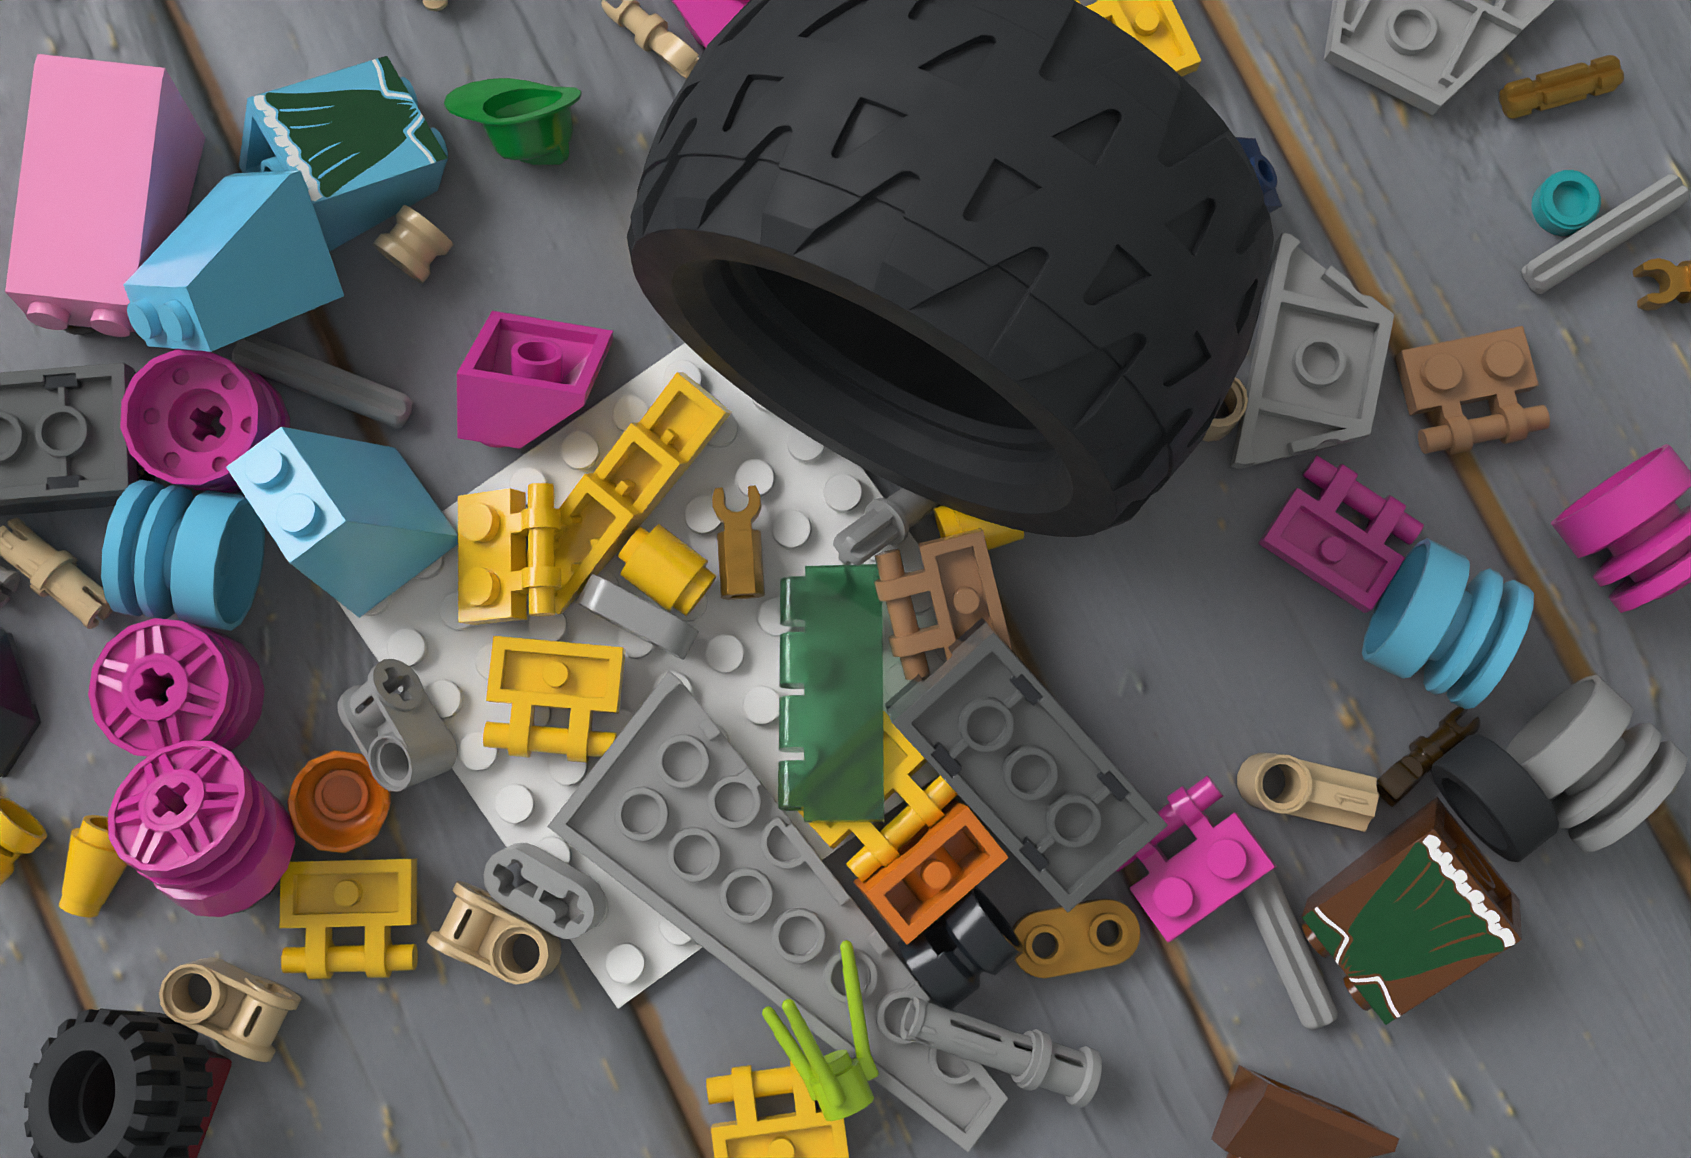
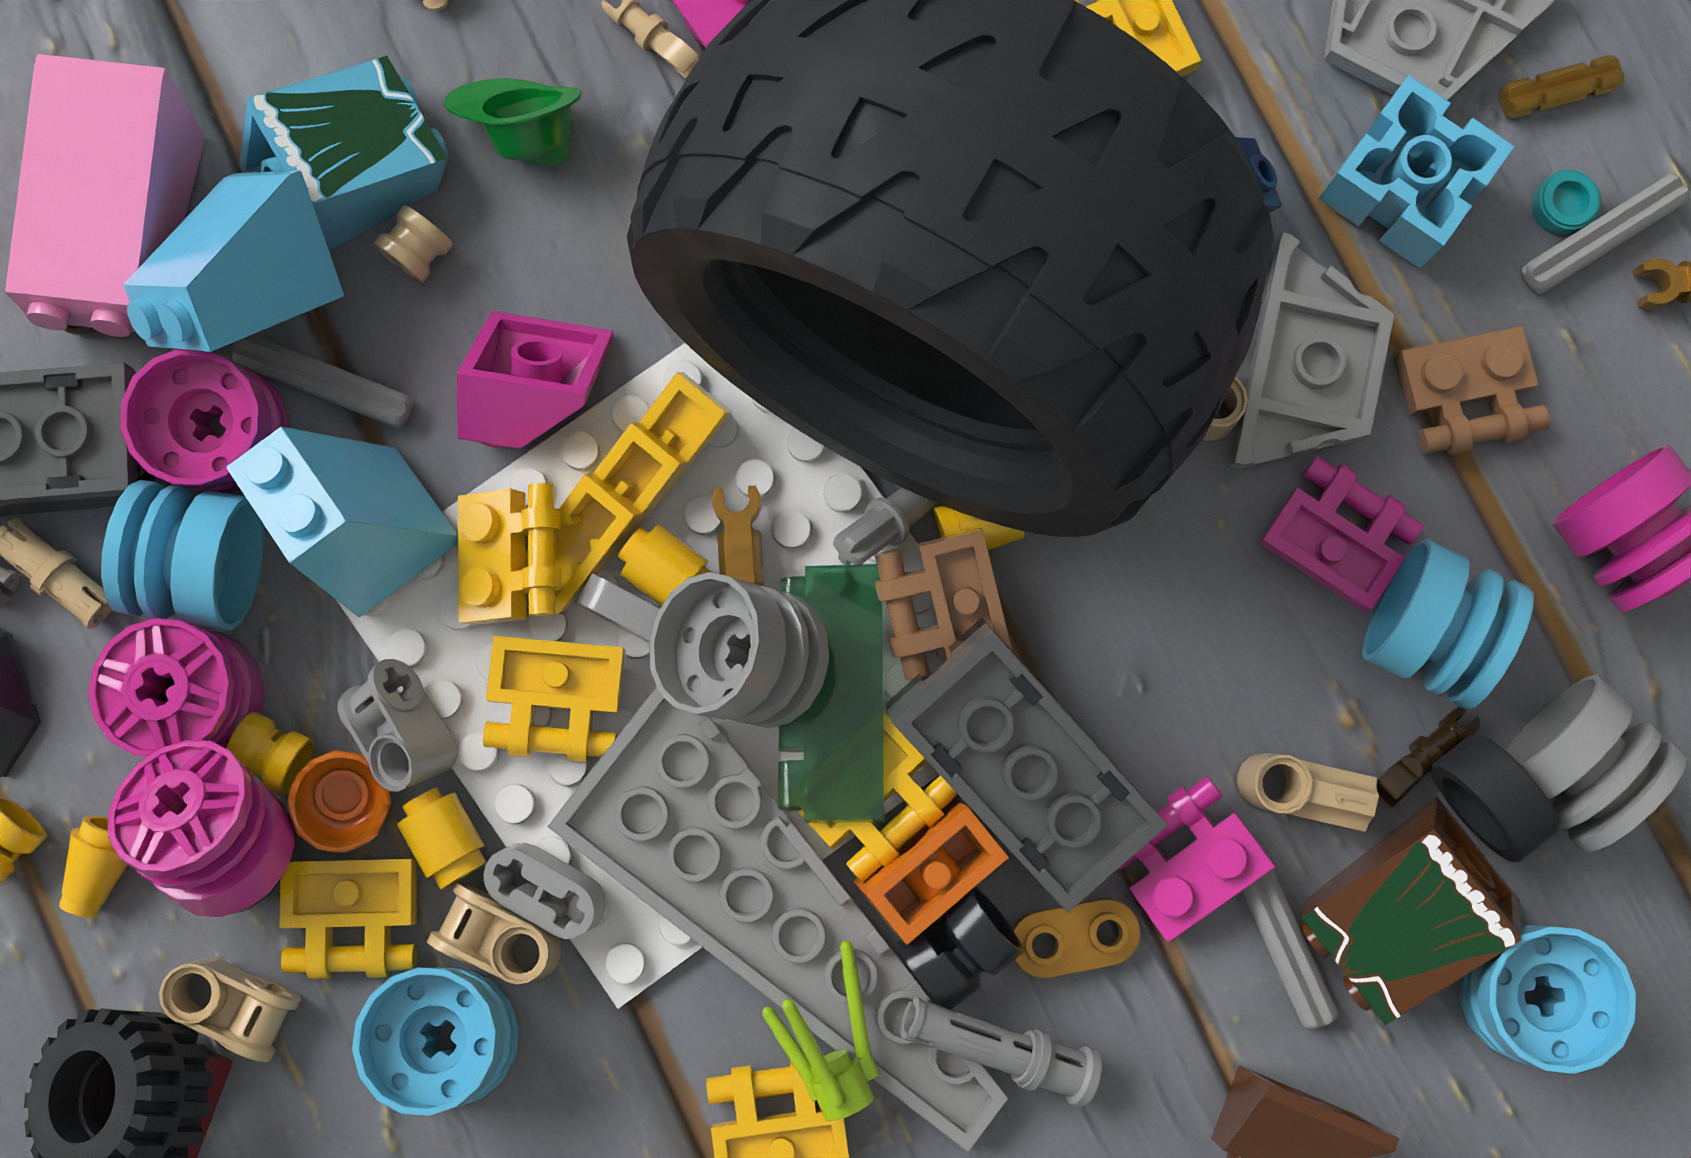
none -> yellow wheel [226,712,315,797]
none -> medium azure wheel [352,967,520,1116]
none -> yellow brick [397,788,487,890]
none -> light grey wheel [649,572,829,728]
none -> medium azure brick [1318,75,1515,269]
none -> medium azure wheel [1459,925,1636,1074]

